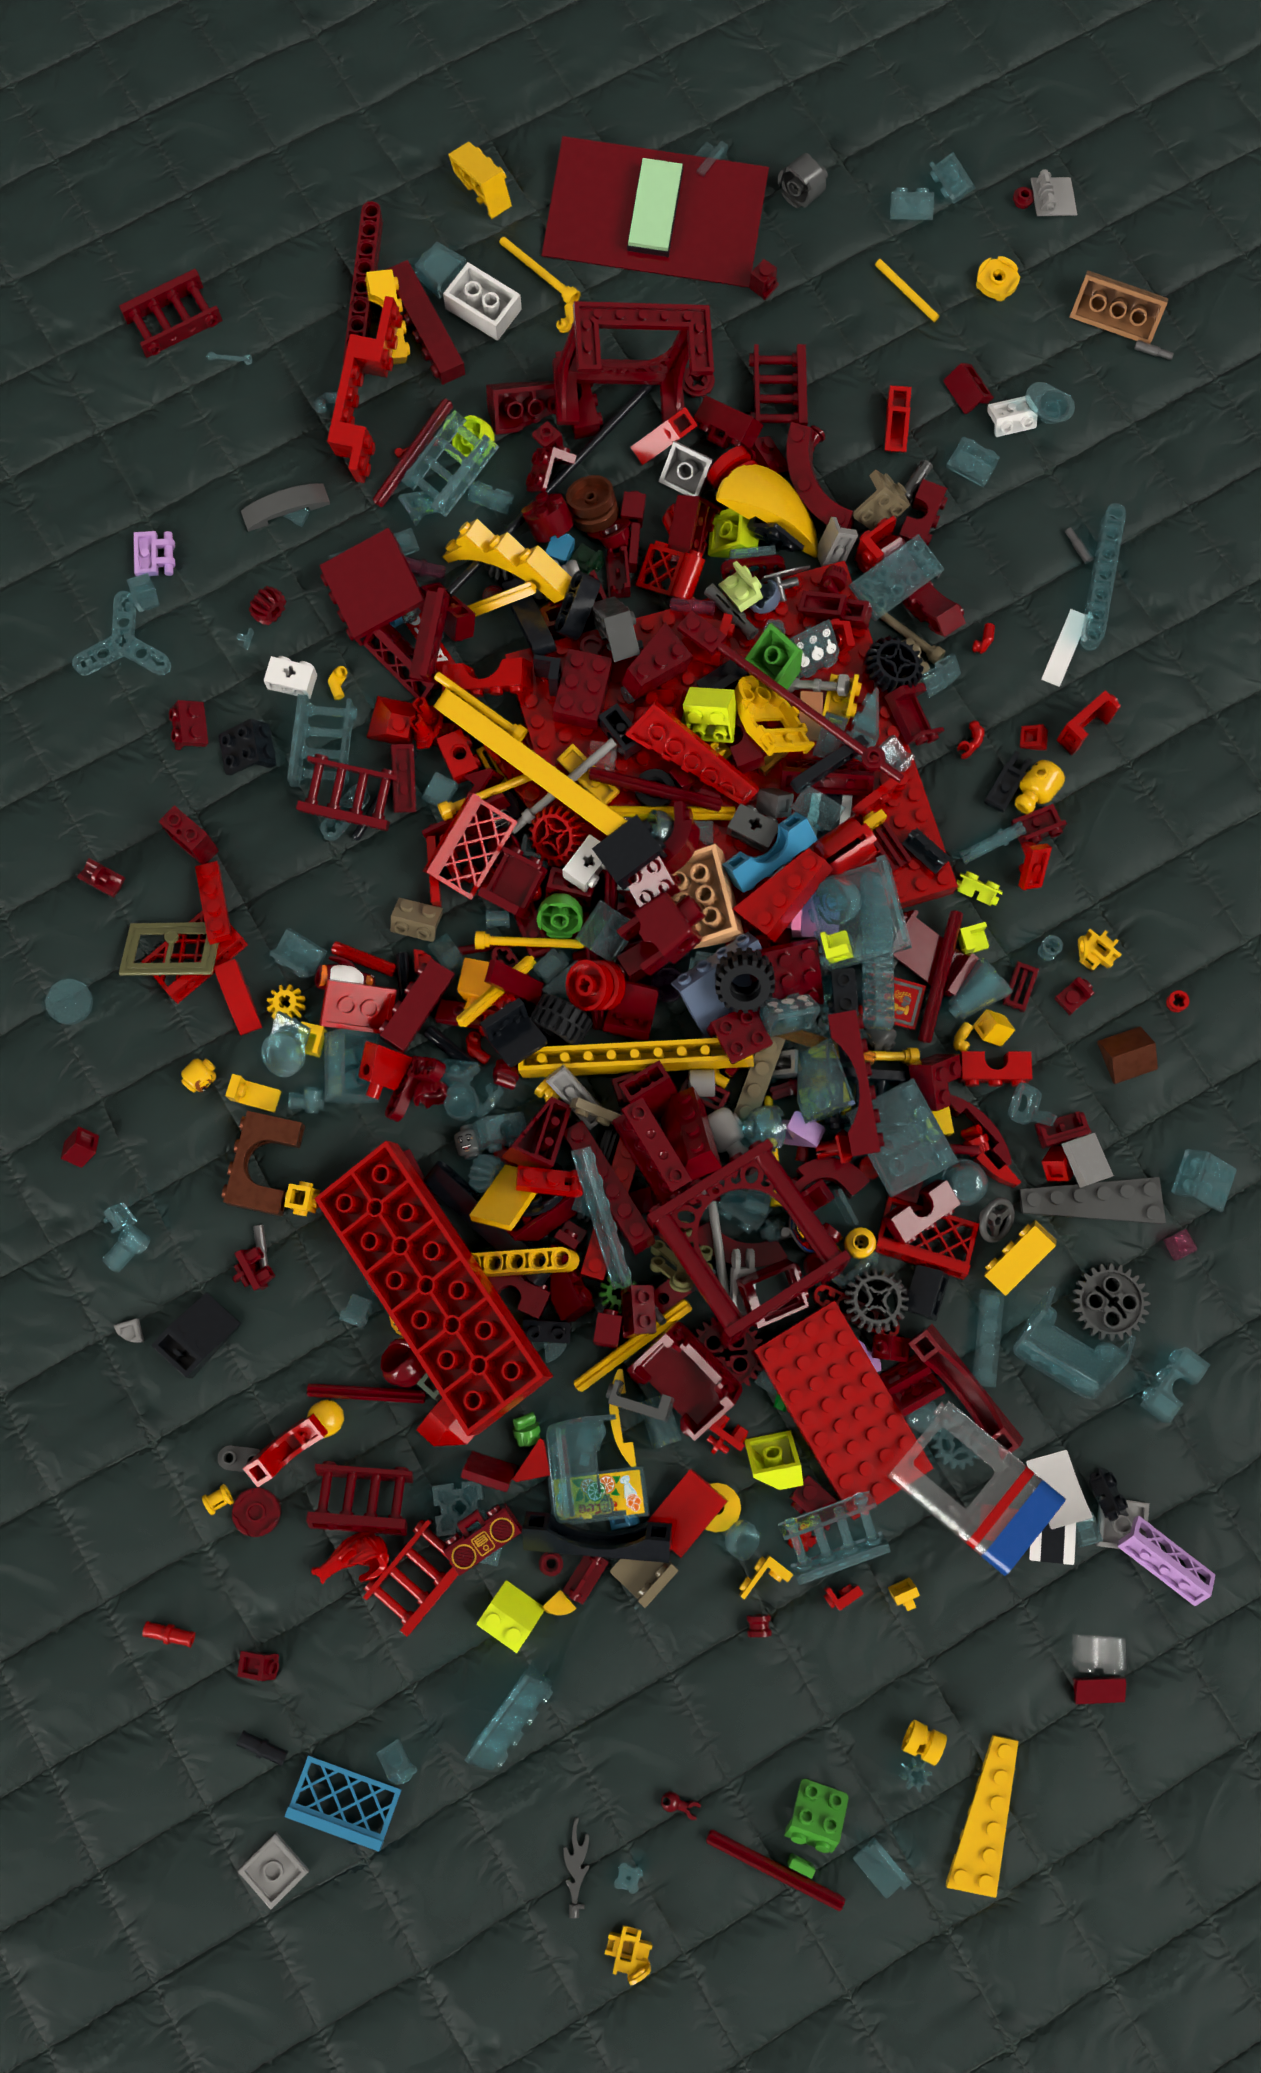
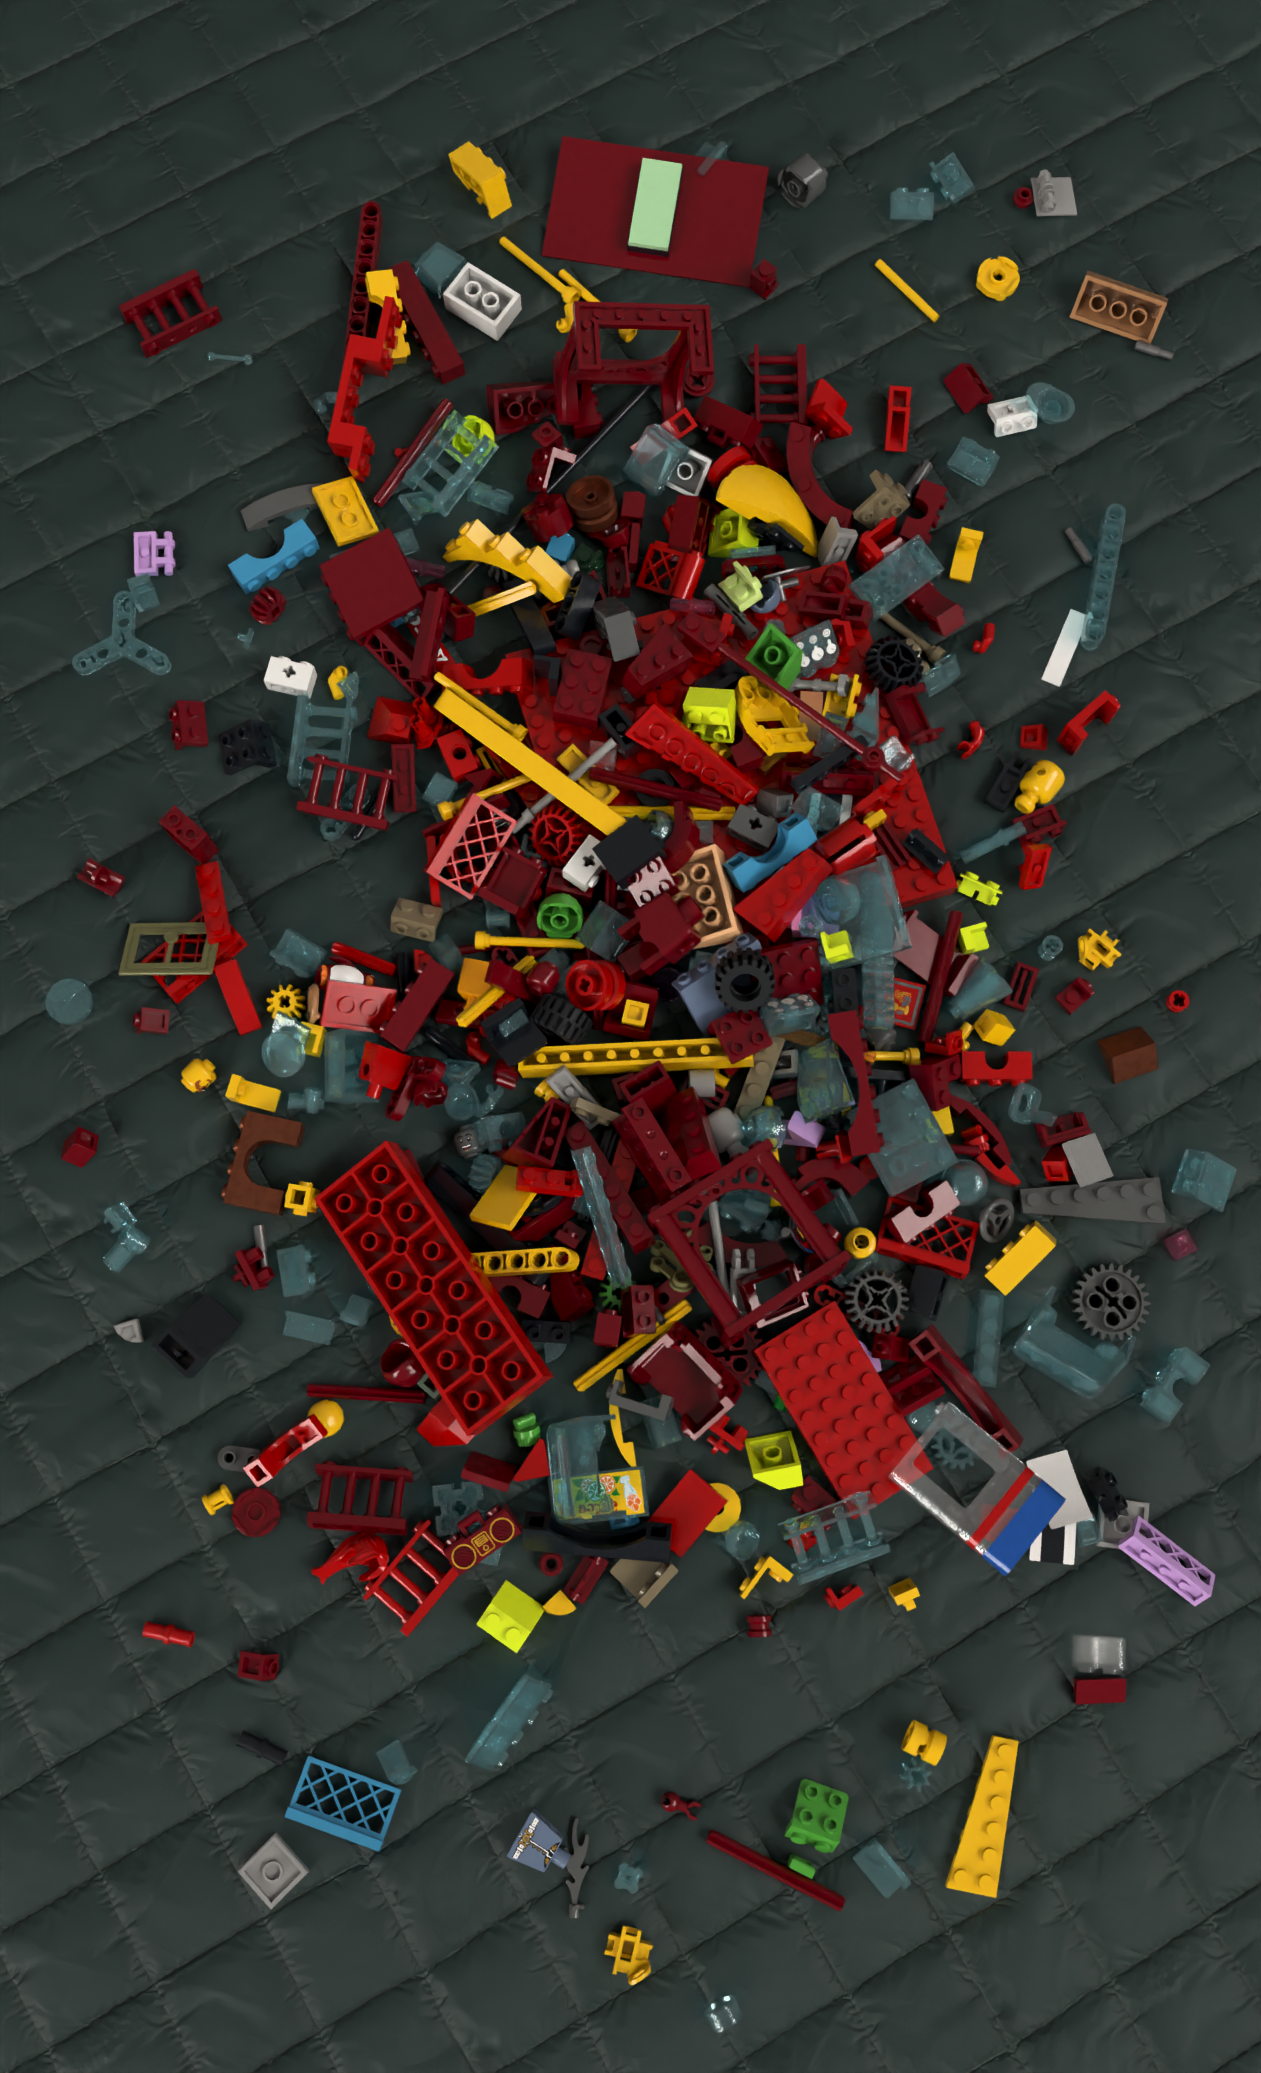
none -> dark red bracket [132,1007,170,1035]
none -> dark azure arch [228,519,320,595]
none -> clear light blue bracket [276,1244,316,1298]
none -> clear light blue panel [282,1310,336,1346]
none -> medium nougat piece [306,983,321,1024]
none -> yellow tile [312,476,379,547]
none -> clear light blue tile [337,671,359,703]
none -> clear light blue piece [499,1009,529,1036]
none -> sand blue torso [507,1808,571,1872]
none -> dark red head [526,960,560,996]
none -> yellow piece [558,269,637,342]
none -> yellow plate [621,999,649,1028]
none -> clear light blue panel [623,423,690,497]
none -> clear light blue piece [705,1995,743,2033]
none -> clear light blue bush [799,915,823,938]
none -> red bracket [805,378,853,440]
none -> red bracket [925,1029,963,1056]
none -> yellow bracket [949,527,984,583]

